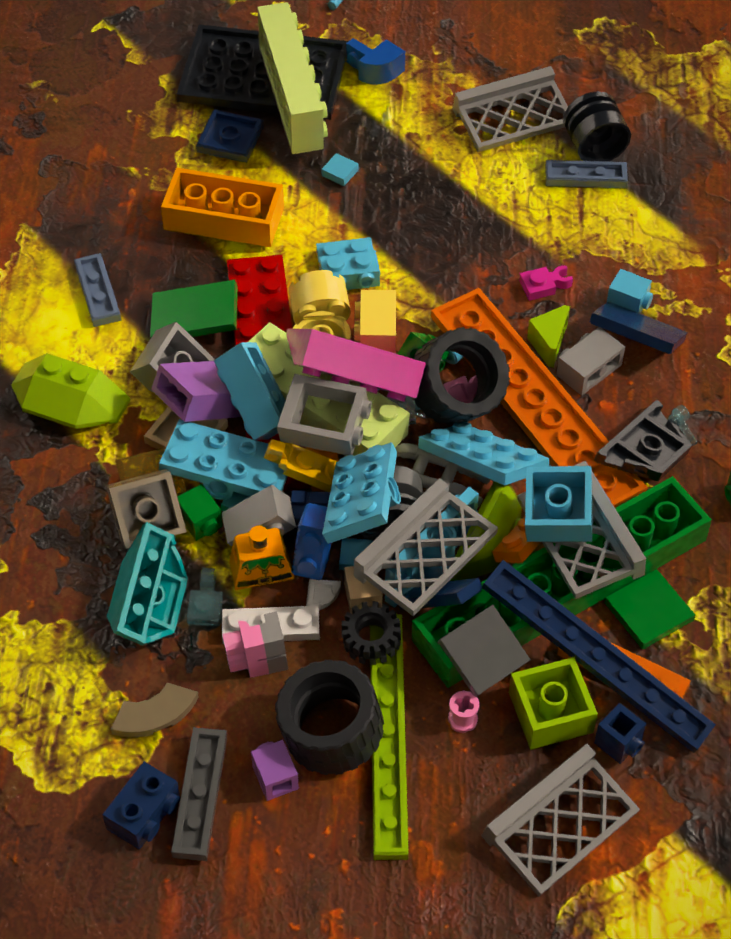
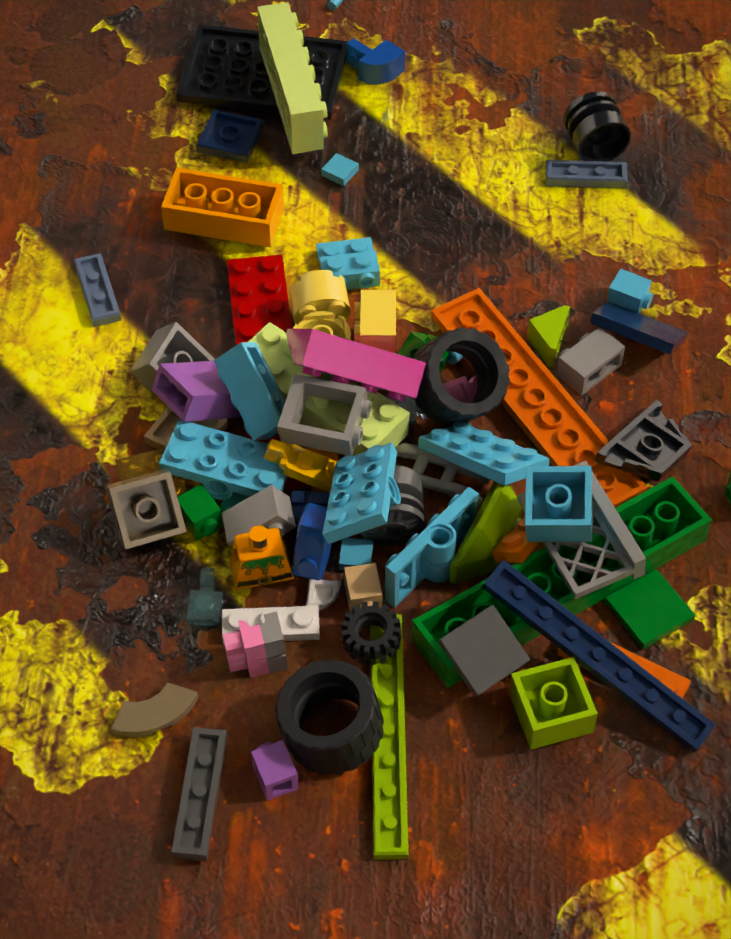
lime wedge [11,353,130,429] -> none
dark blue brick [102,762,180,850] -> none
teal wedge [107,522,188,646] -> none
green tile [150,280,238,338] -> none
light grey fence [354,478,498,616] -> none
dark blue tile [398,578,483,610] -> none
bright pink bush [448,691,479,733] -> none
light grey fence [453,66,568,152] -> none
light grey fence [481,744,640,897] -> none
dark pink plate [519,265,573,301] -> none
dark blue brick [594,703,646,764] -> none
clear light blue hand [669,405,698,446] -> none

